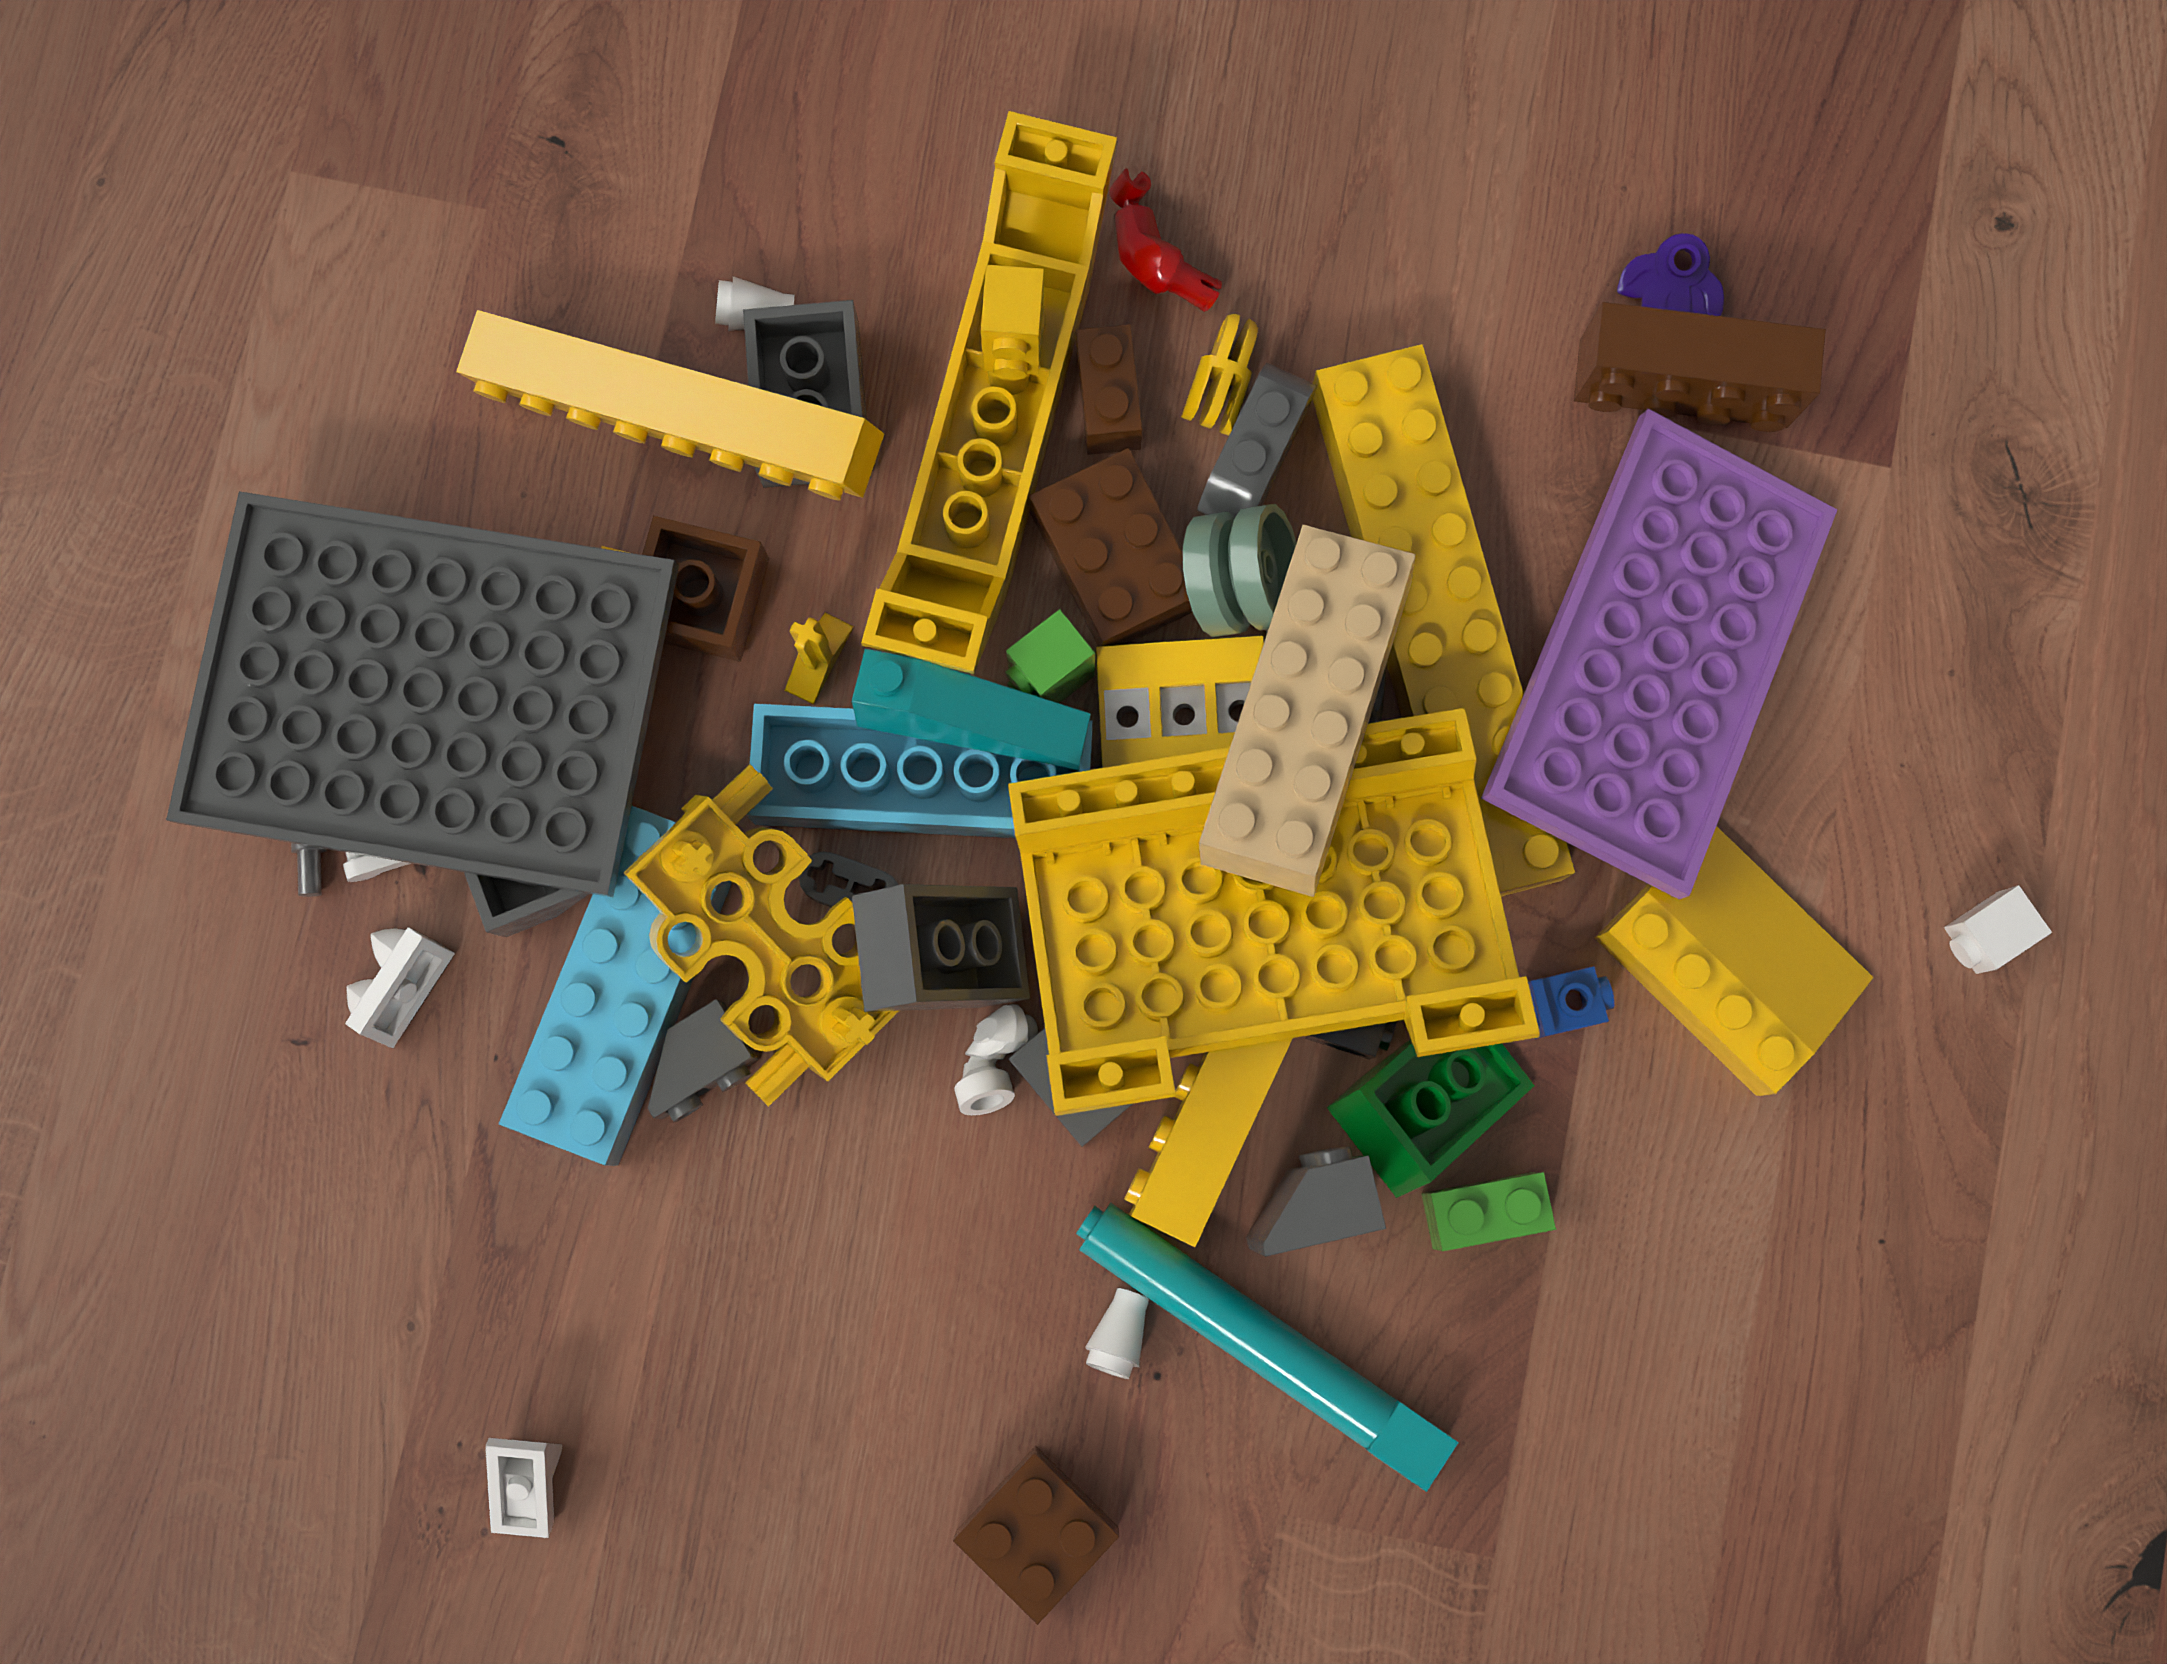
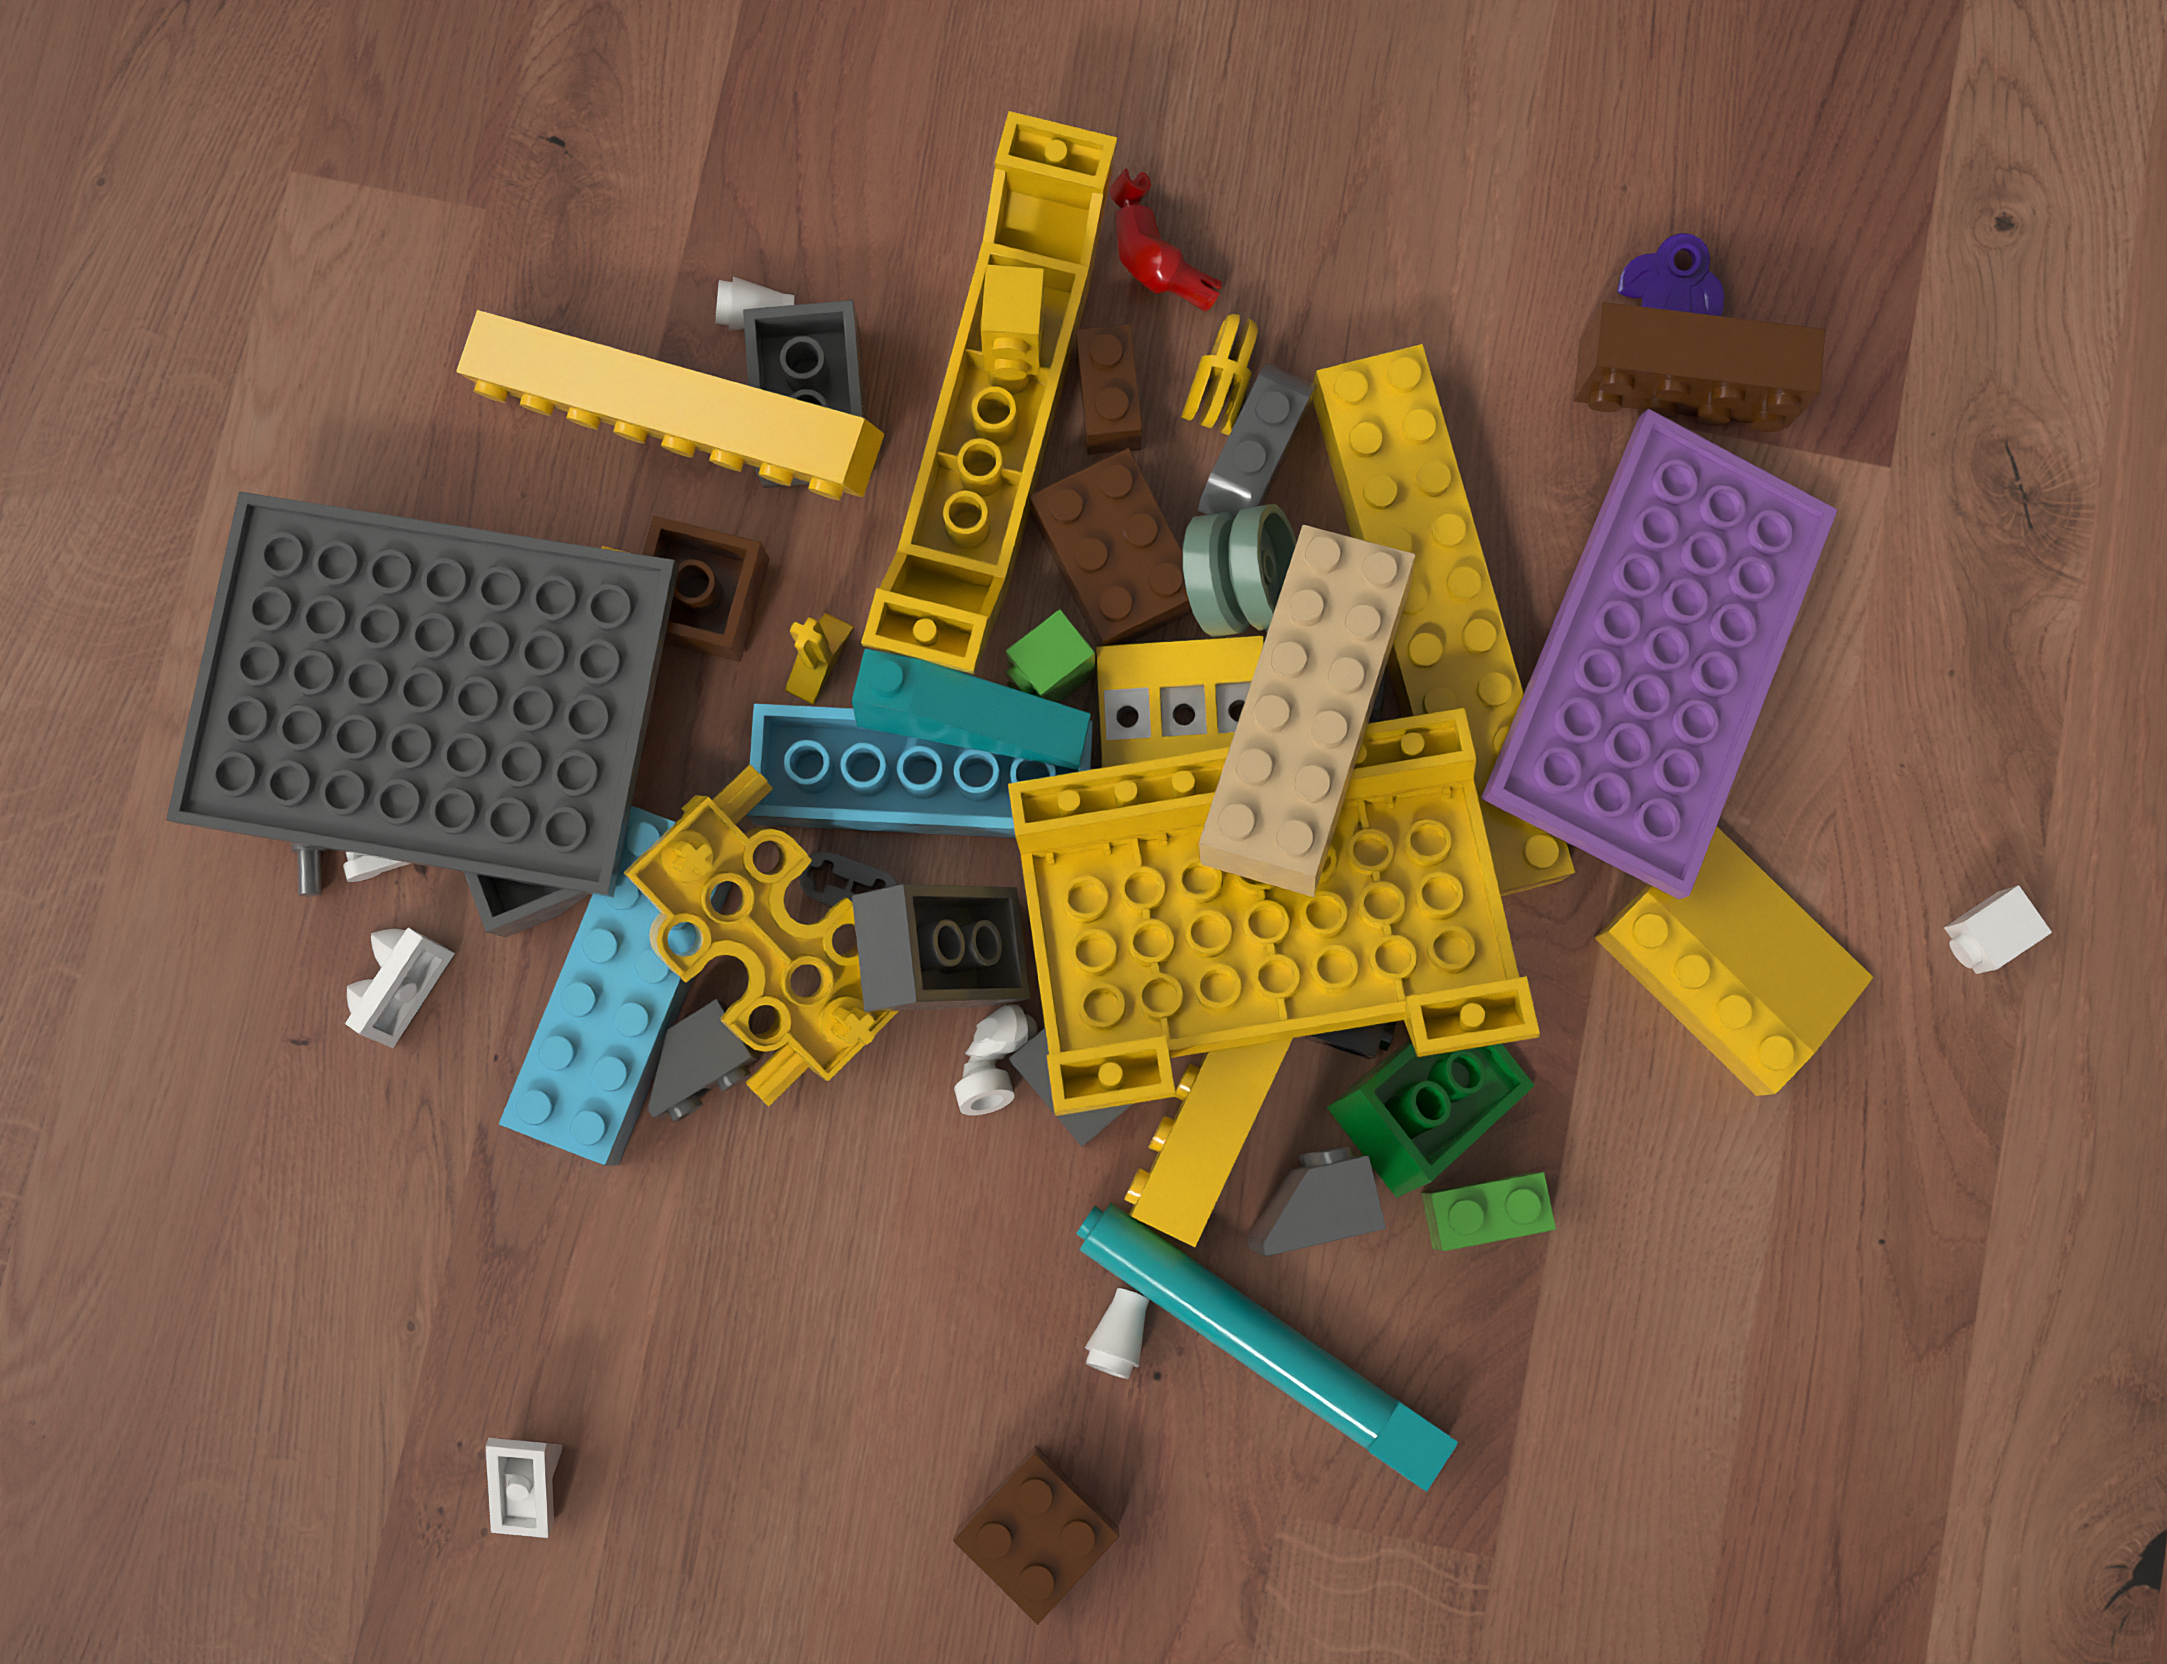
blue brick [1528,966,1615,1039] -> none

